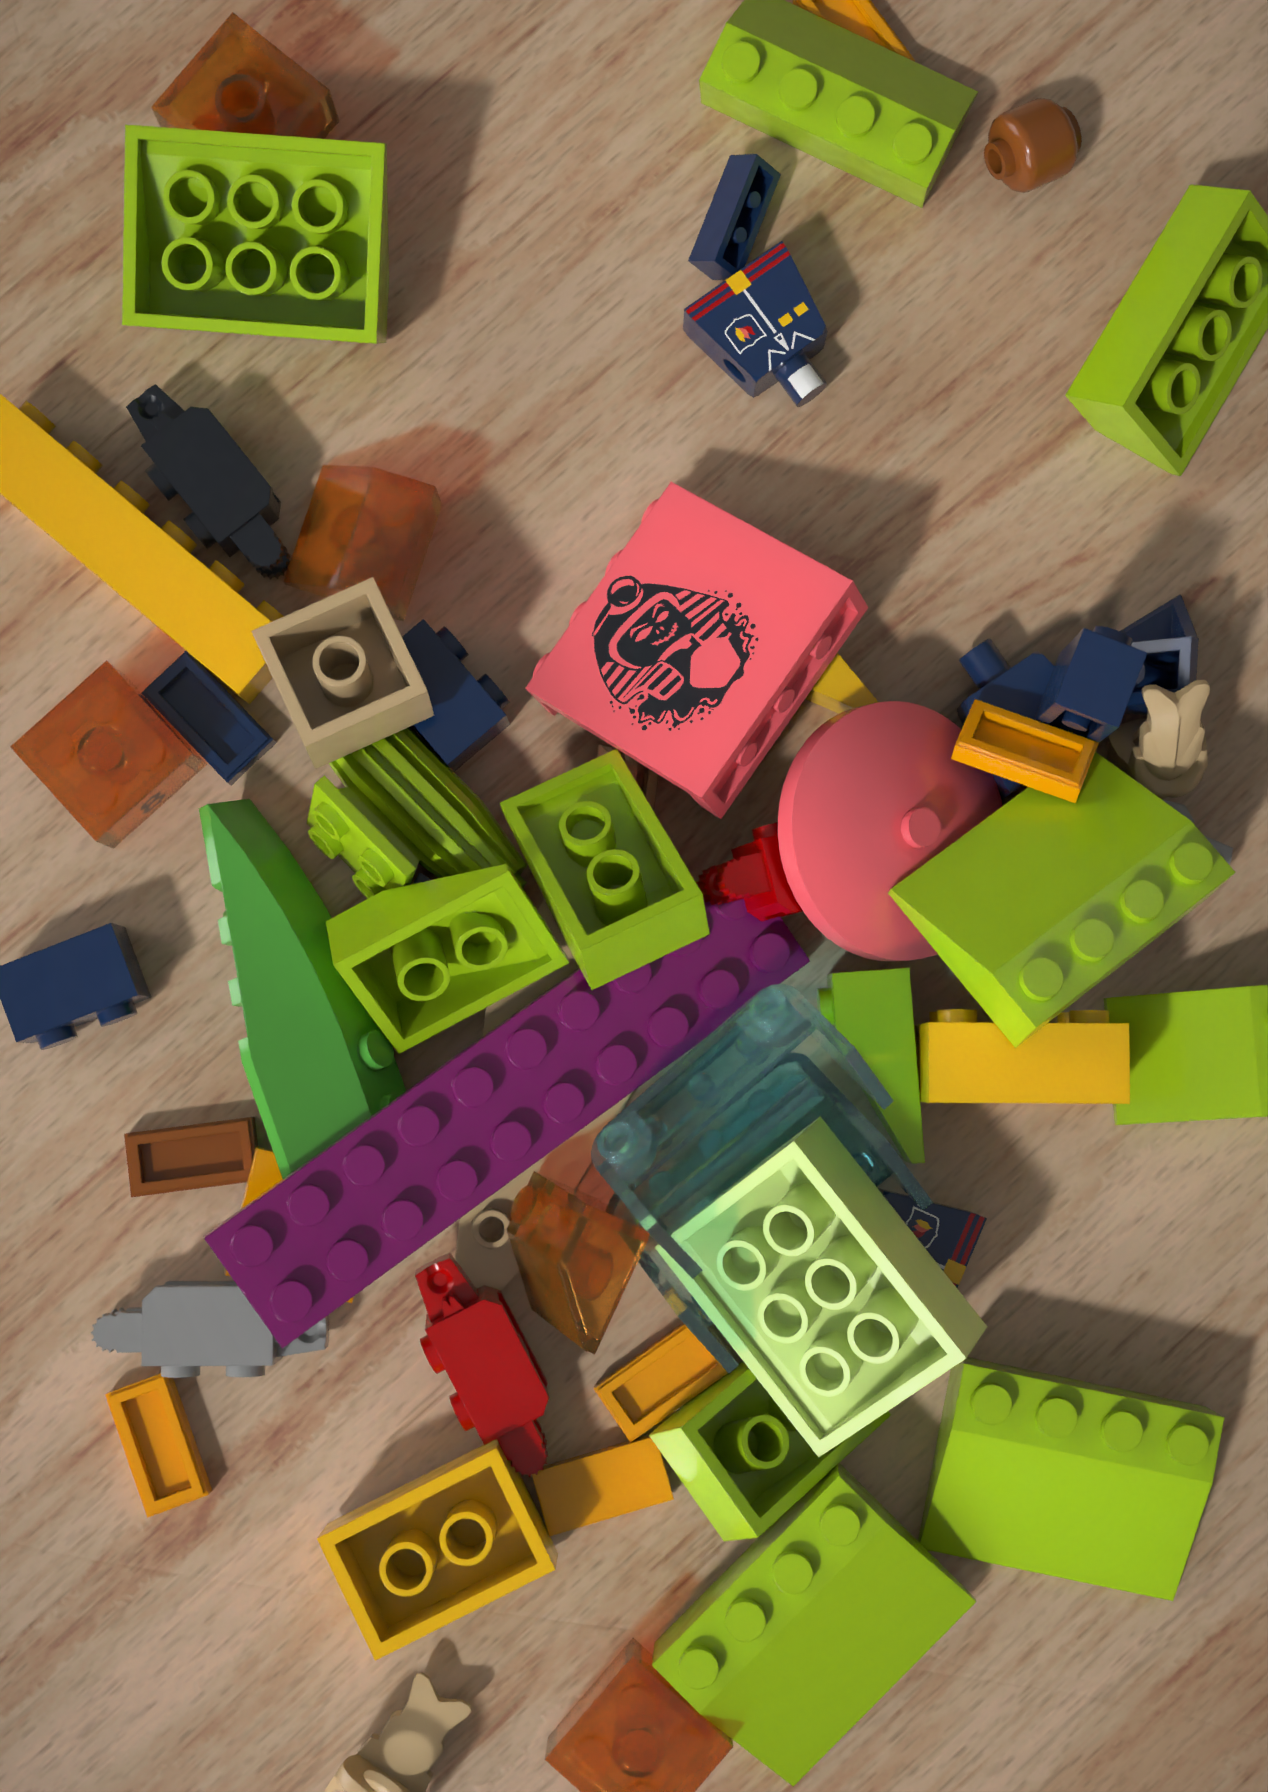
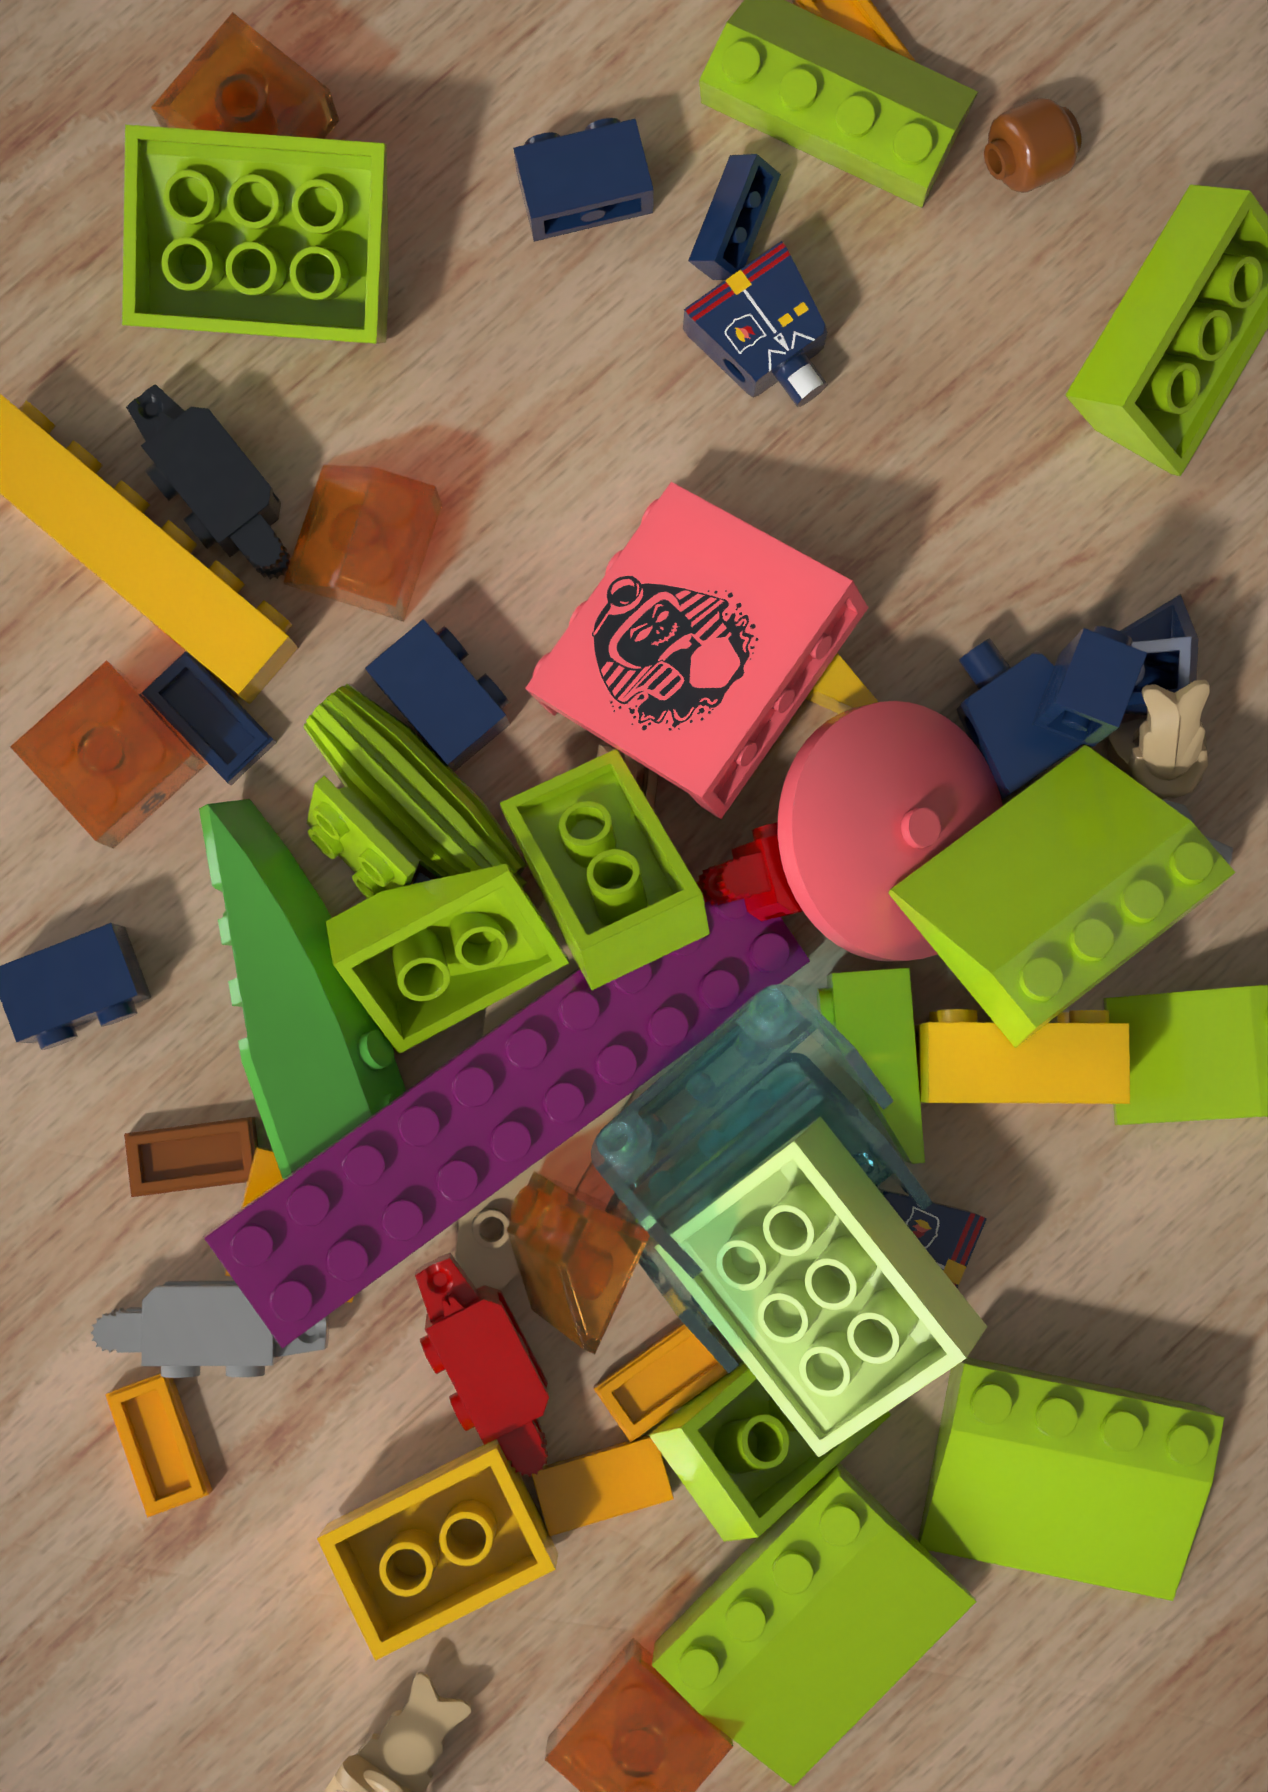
tan brick [251,577,434,769] -> none
light orange tile [951,699,1099,804] -> none
none -> dark blue brick [513,118,654,242]

